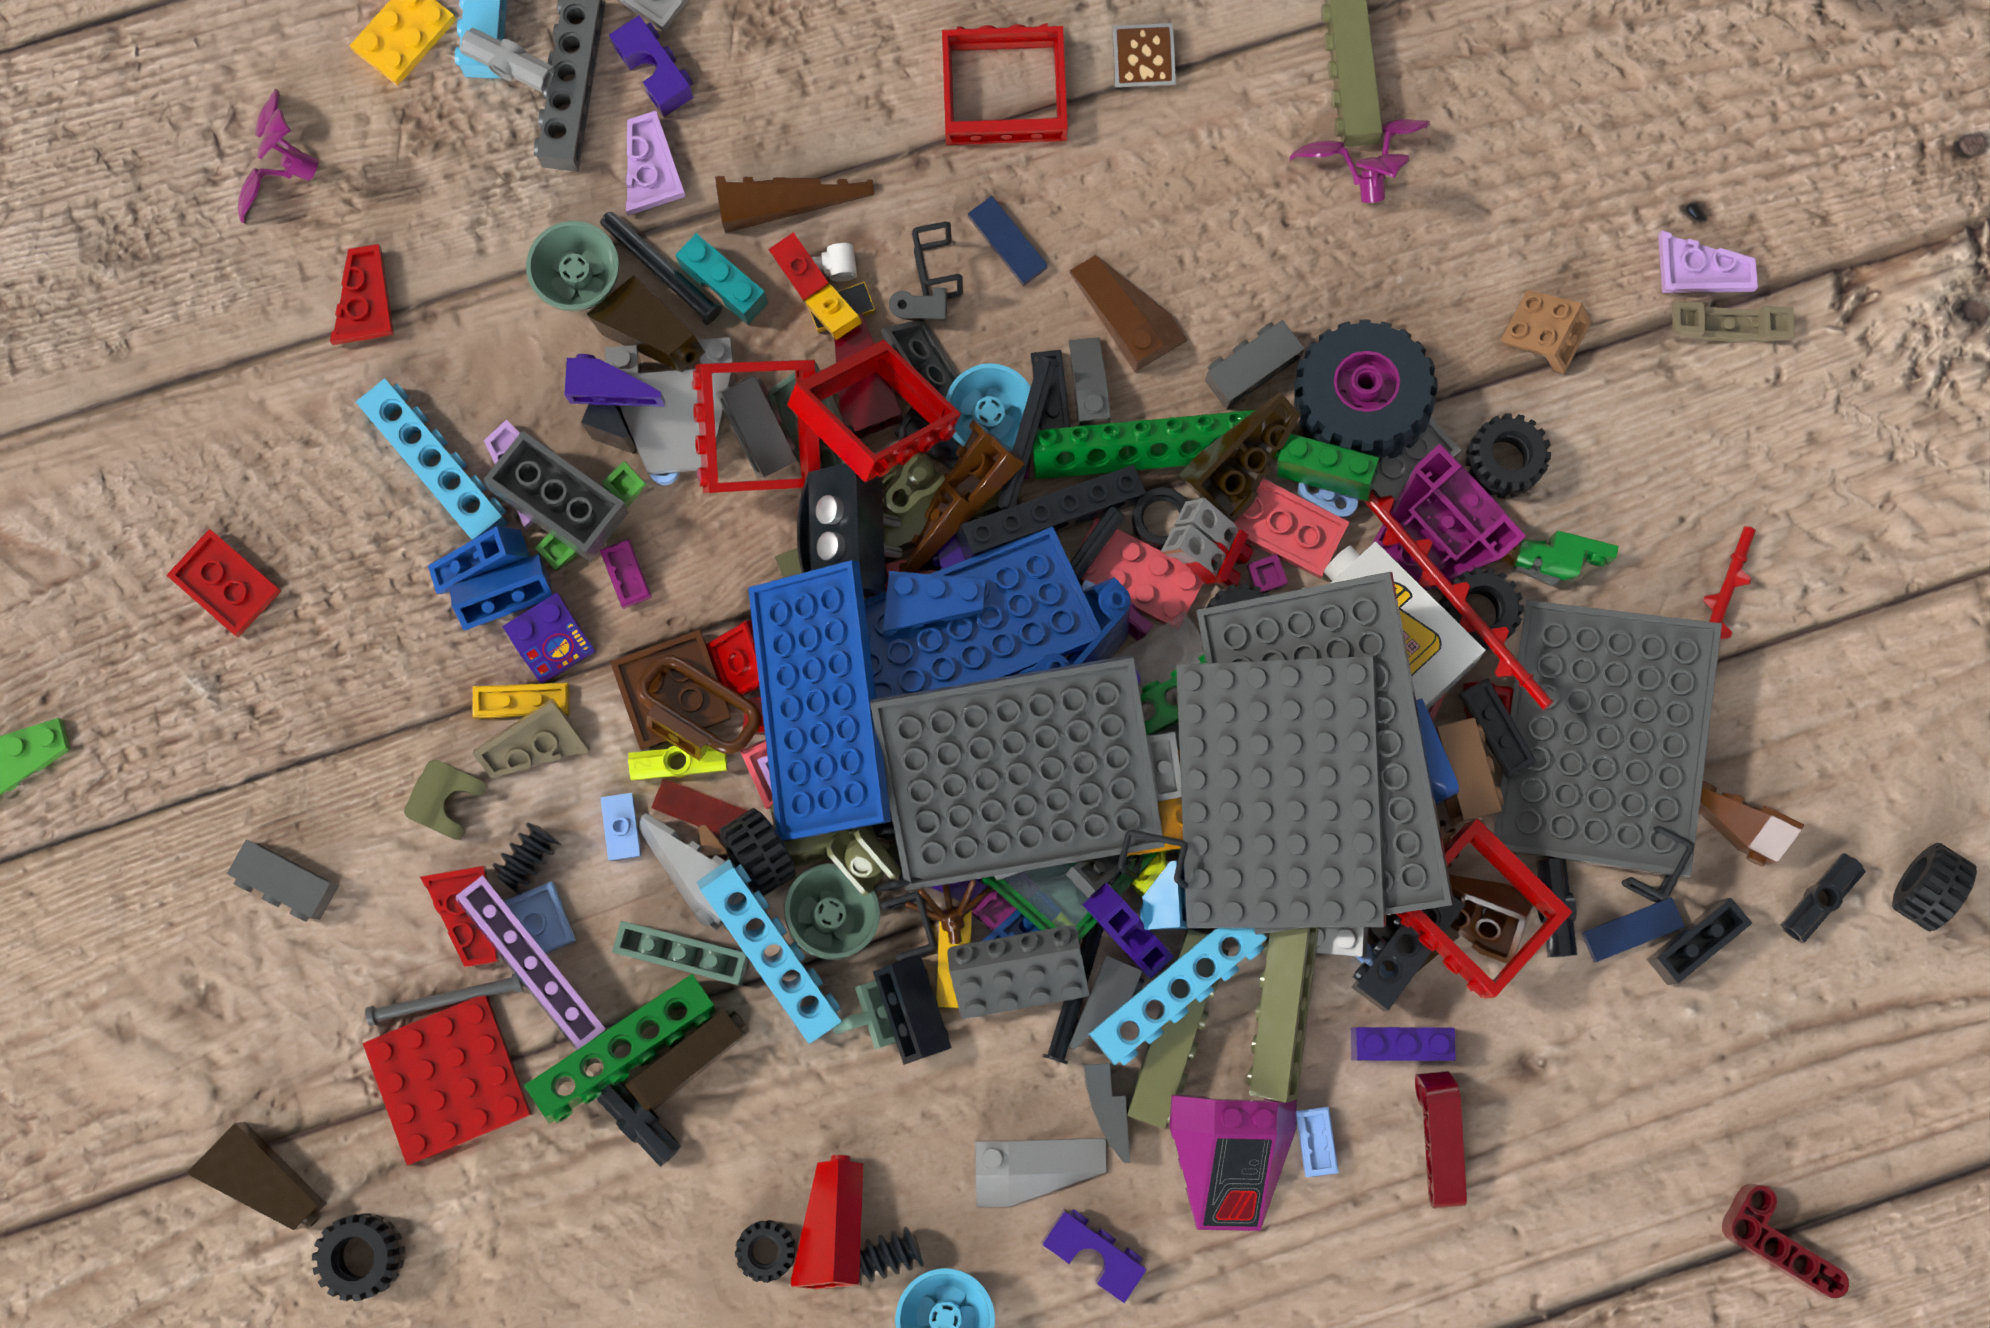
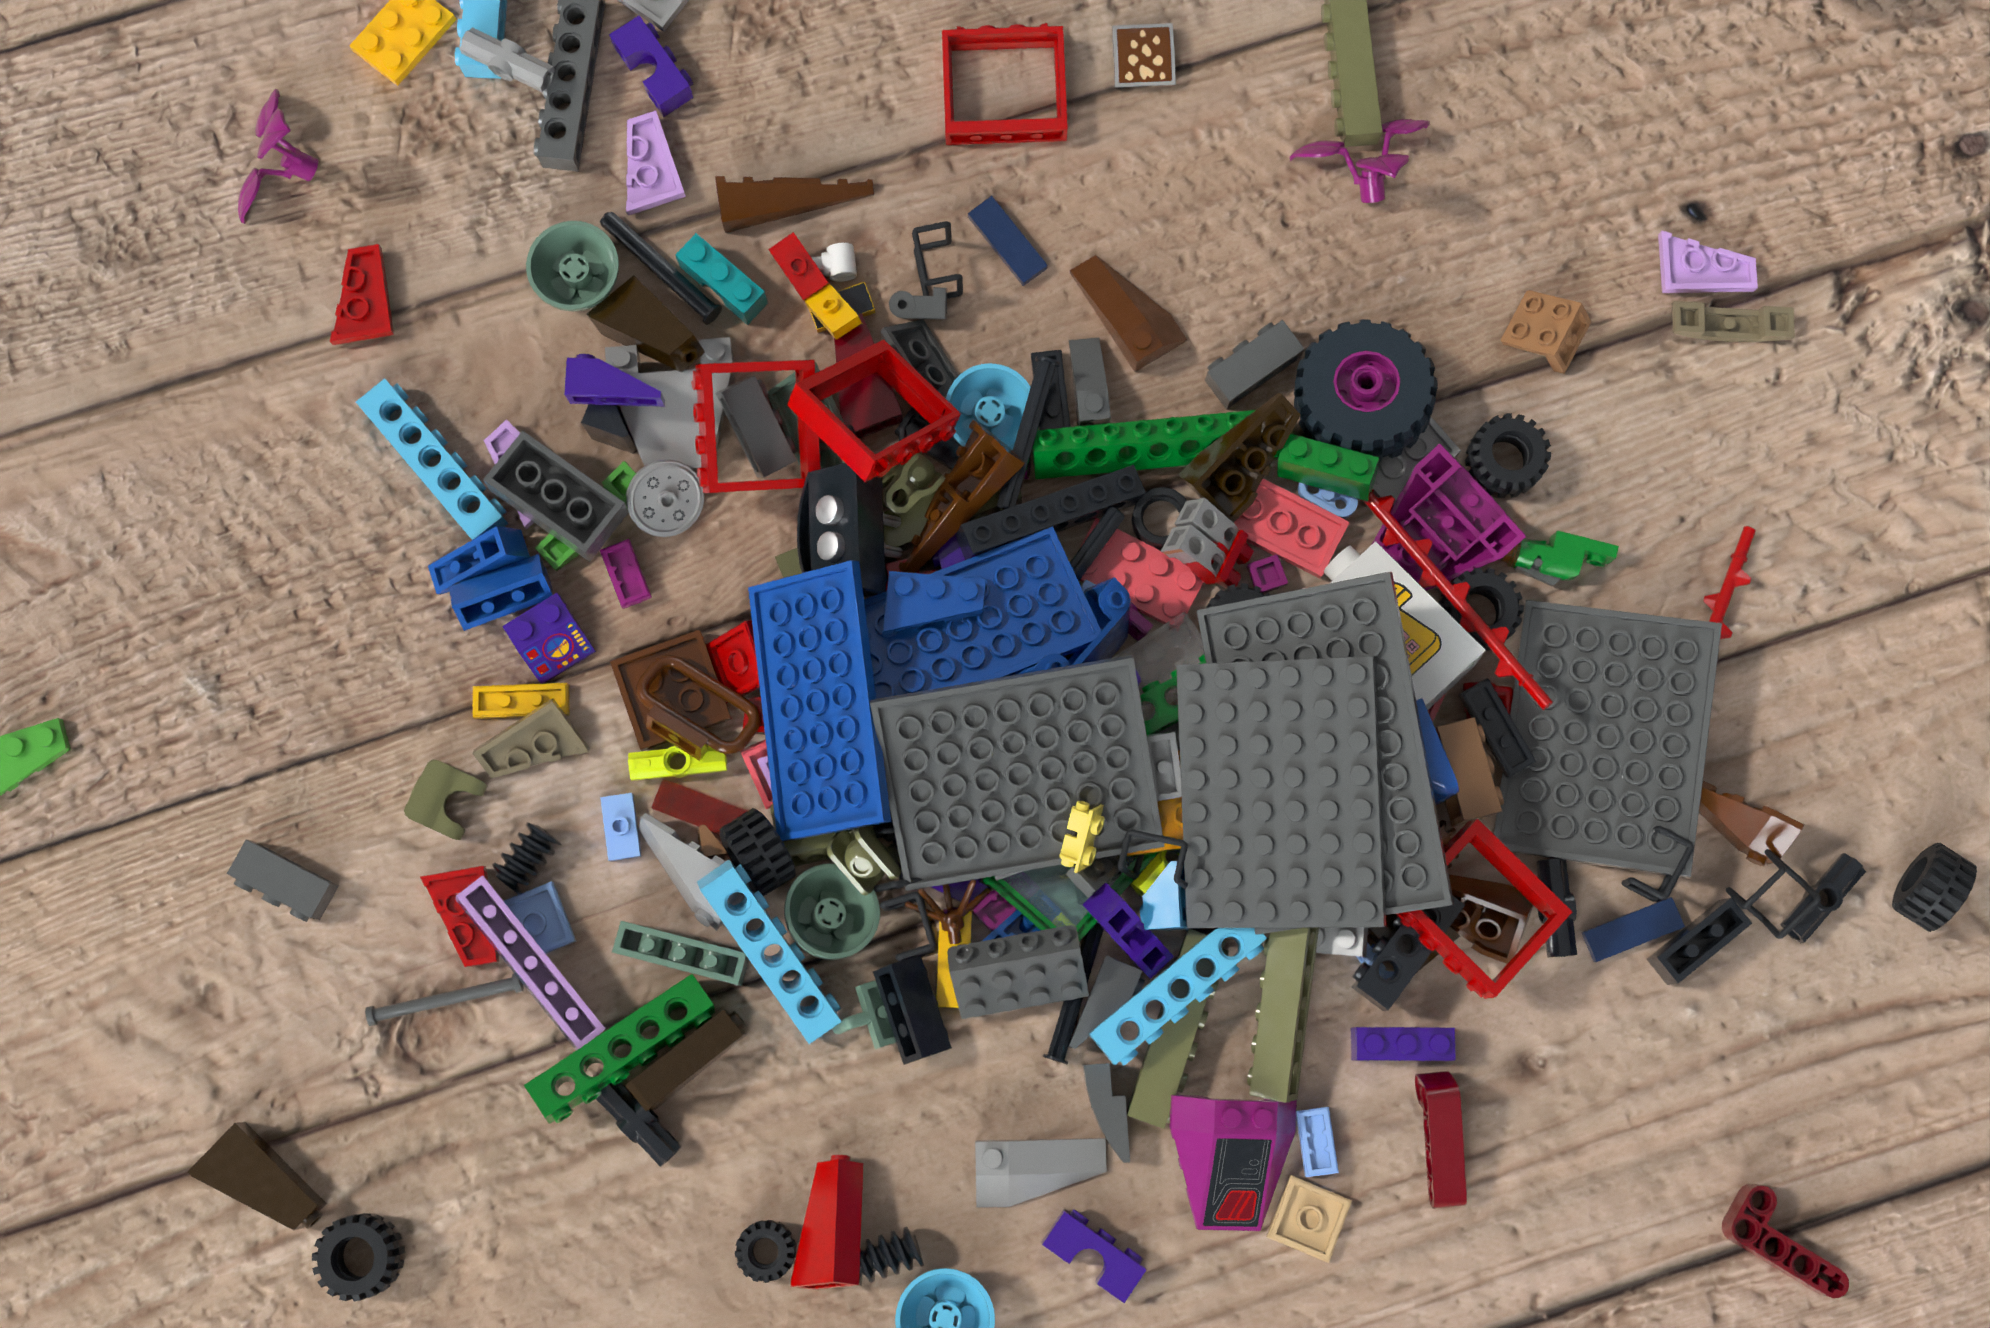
red plate [166,529,281,638] -> none
red plate [363,995,532,1166] -> none
none -> light grey shield [626,460,704,537]
none -> light yellow hinge [1059,801,1105,873]
none -> tan tile [1266,1175,1352,1263]
none -> black piece [1726,849,1821,939]

